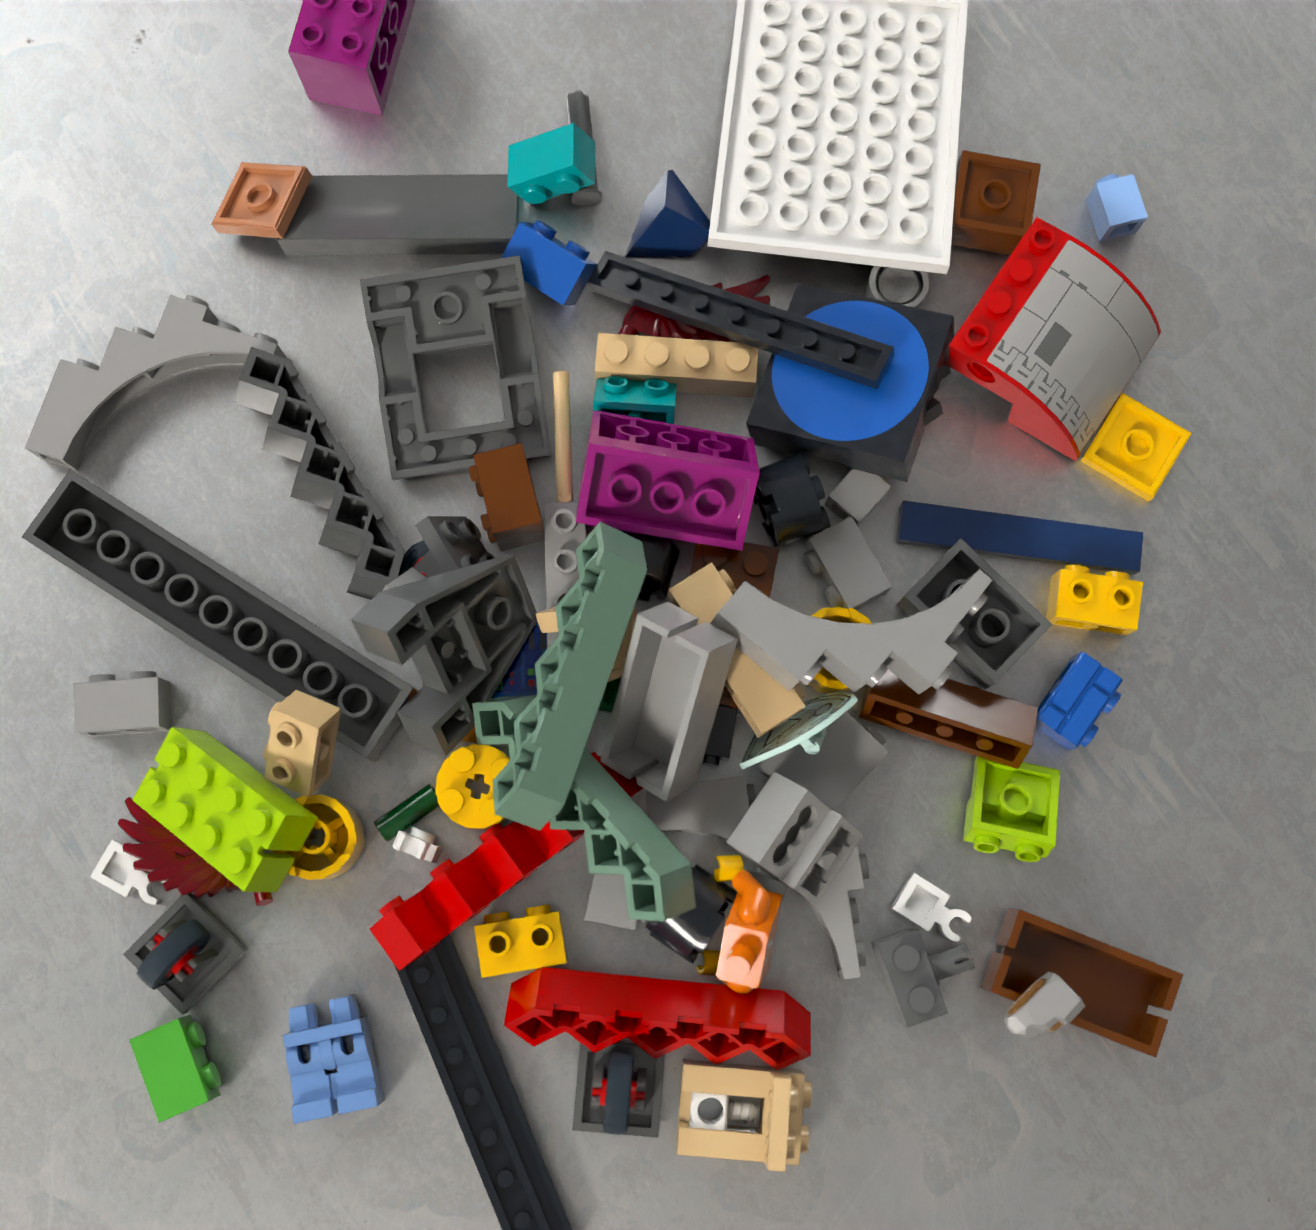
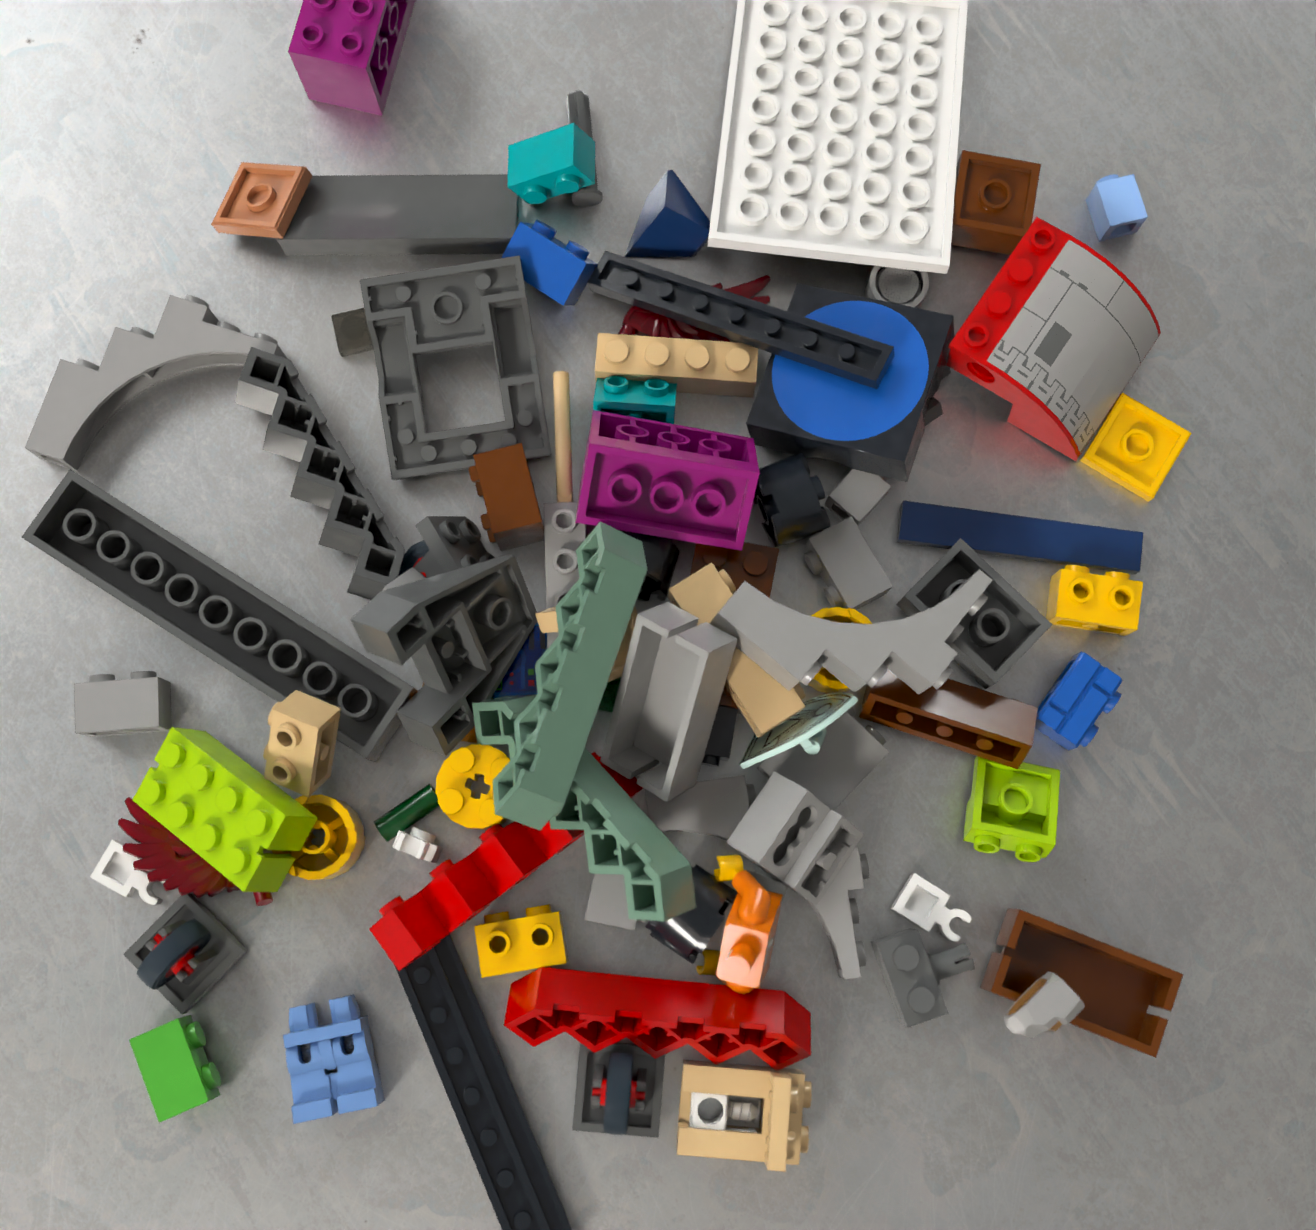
none -> clear smoke plate [331,308,374,357]

